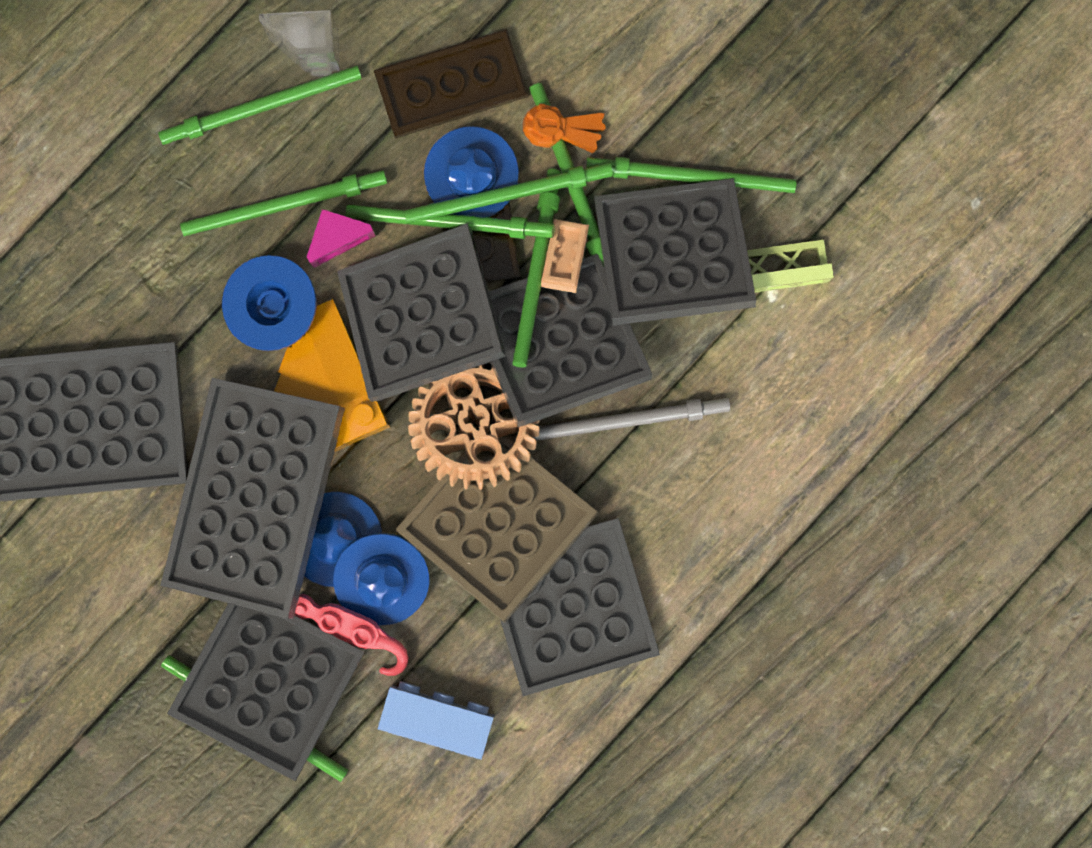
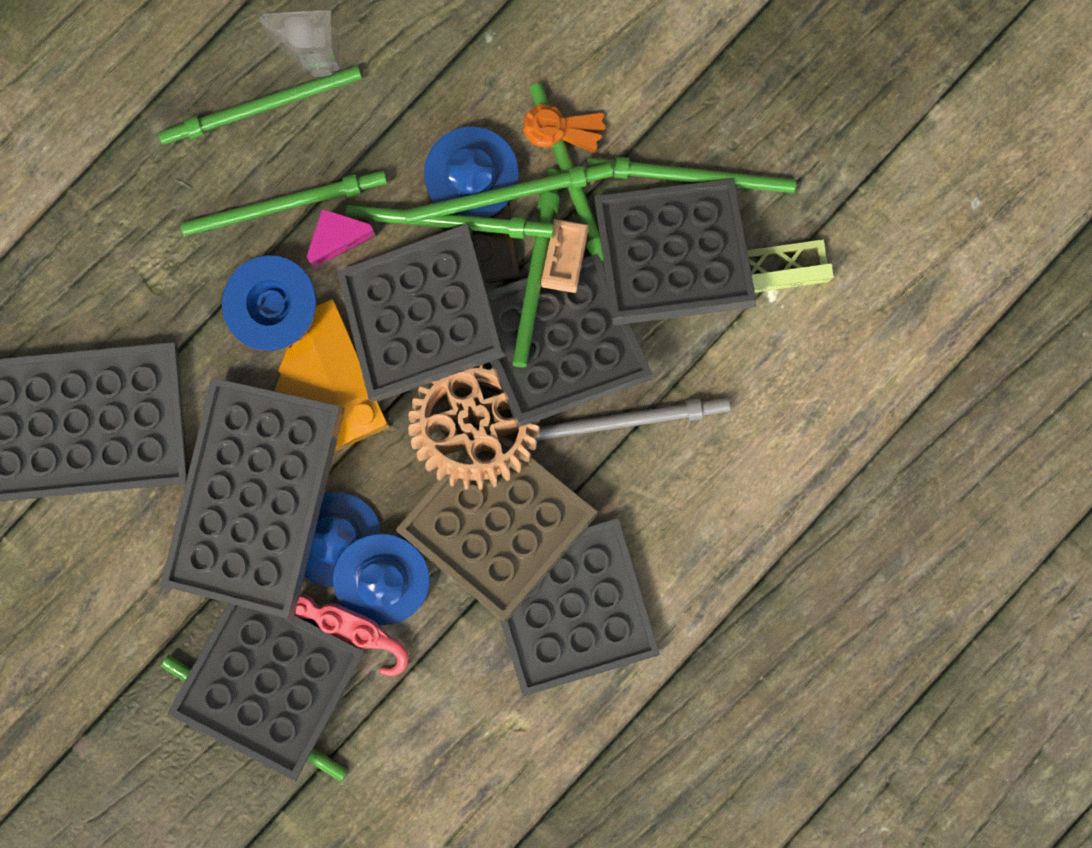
dark brown tile [374,29,528,139] -> none
light blue brick [378,681,494,760] -> none

